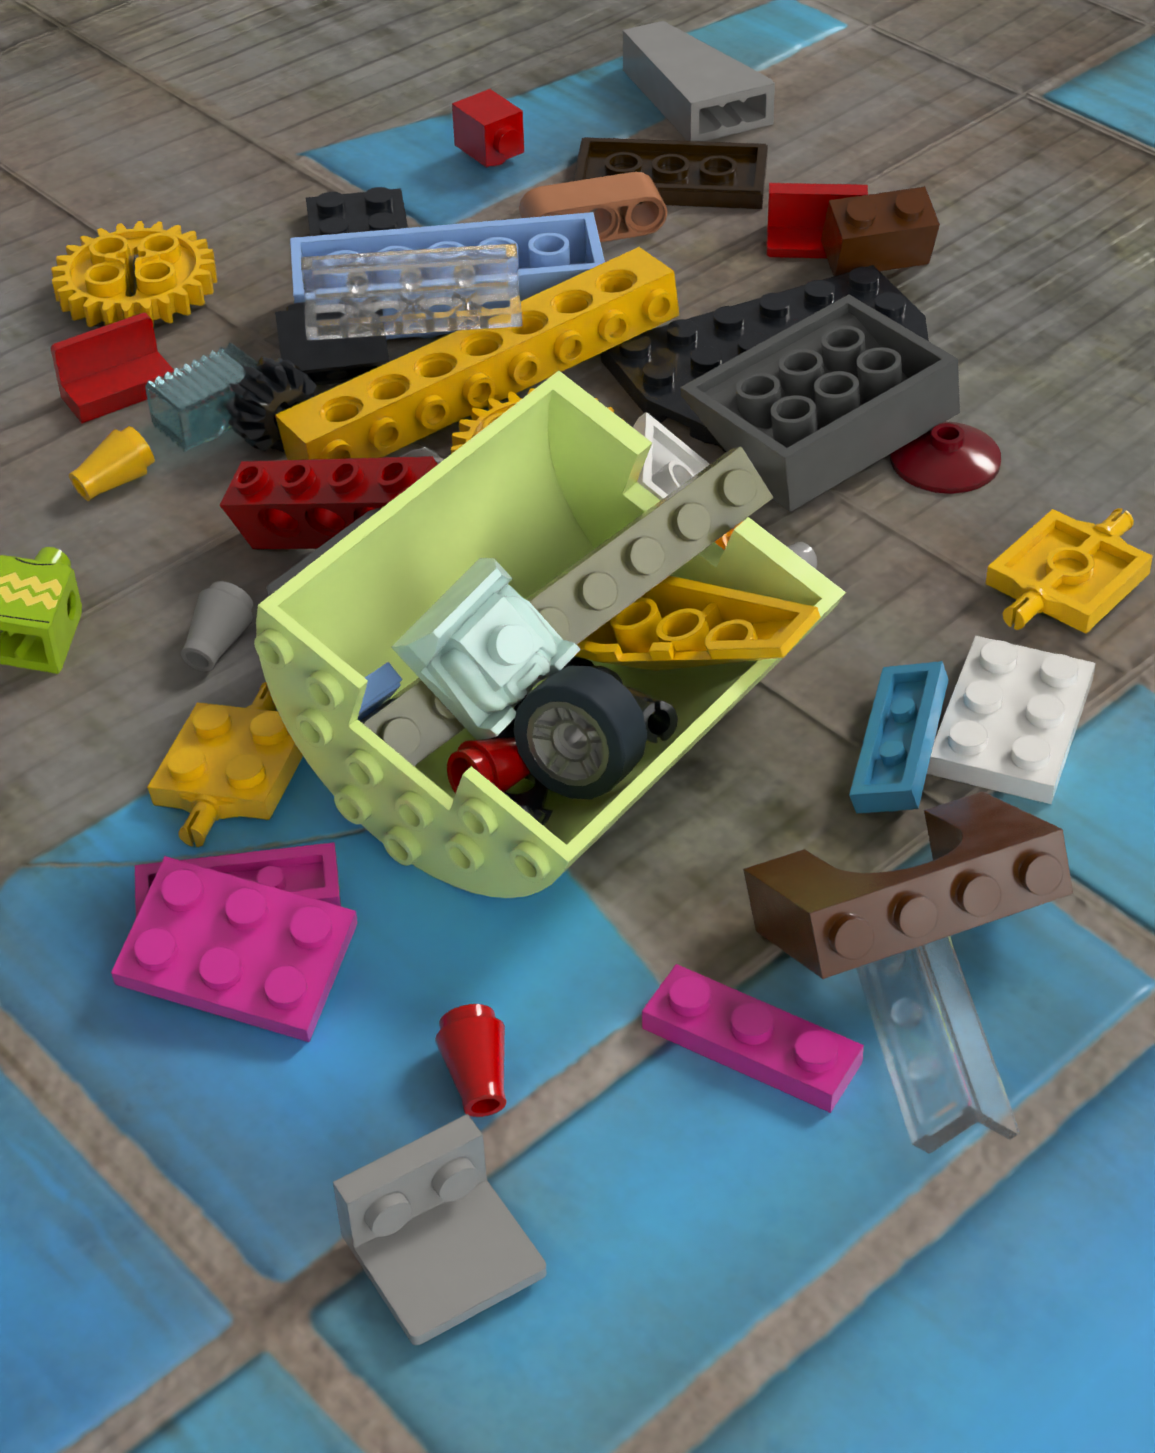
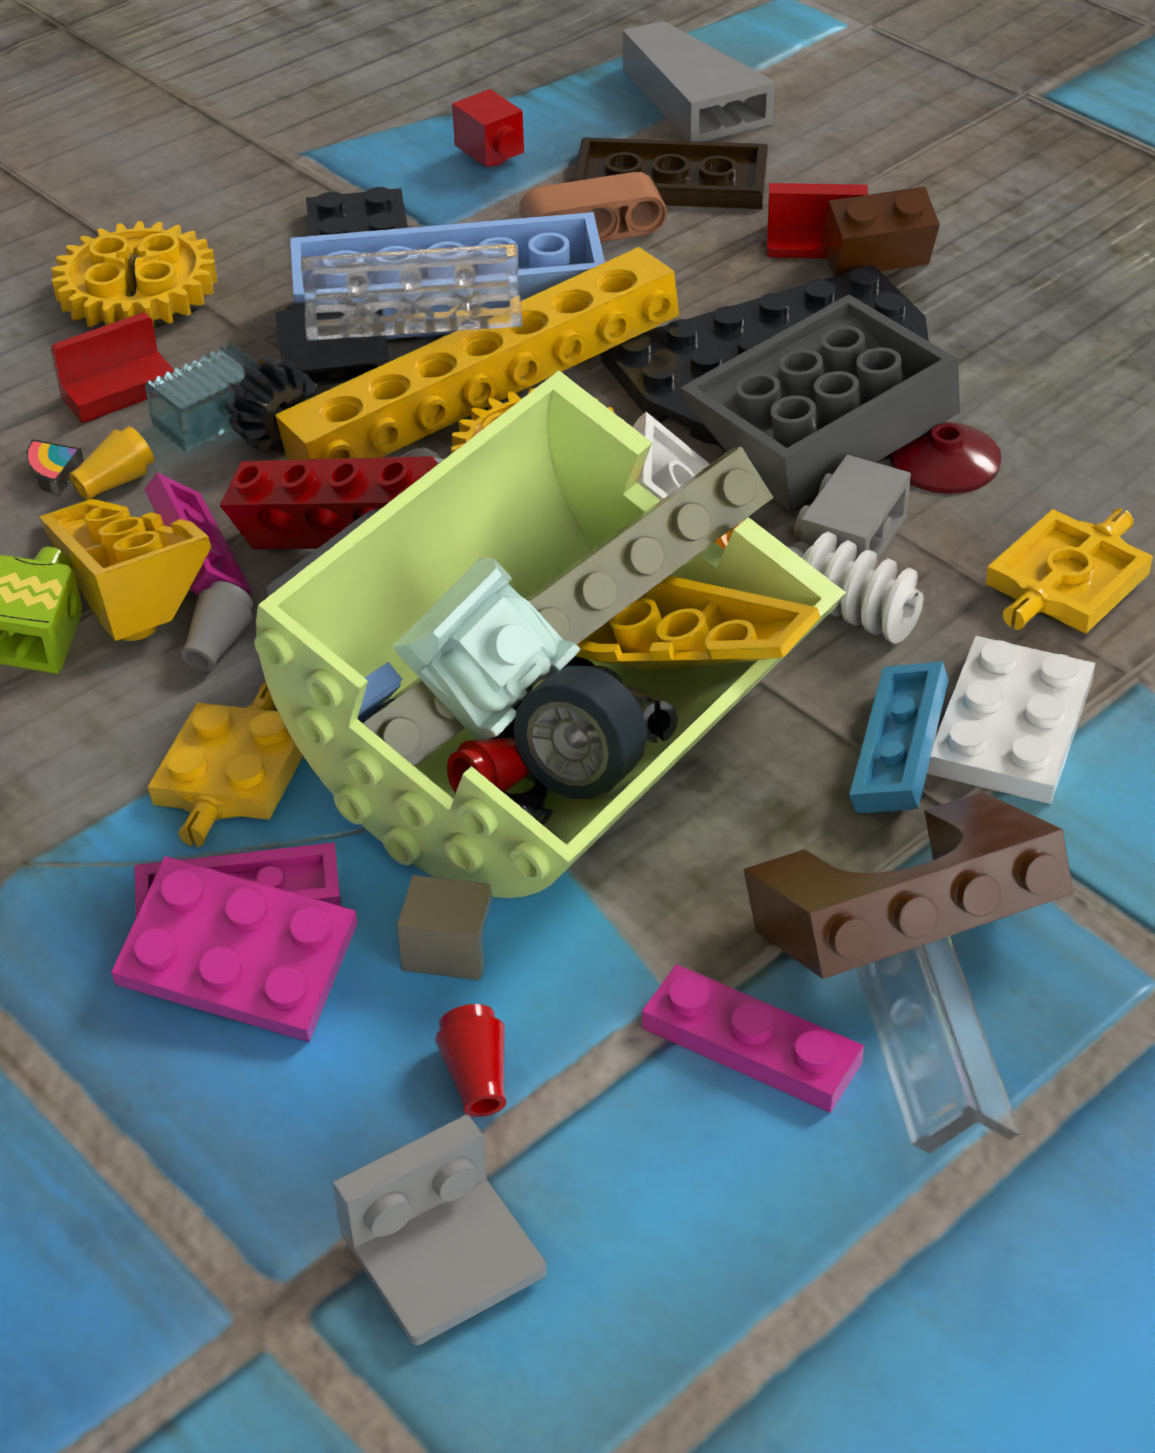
none -> tile [26,439,84,496]
none -> yellow wedge [39,499,211,641]
none -> dark pink plate [144,472,252,595]
none -> dark tan panel [397,875,492,980]
none -> light grey brick [794,454,911,561]
none -> white piece [802,531,924,644]

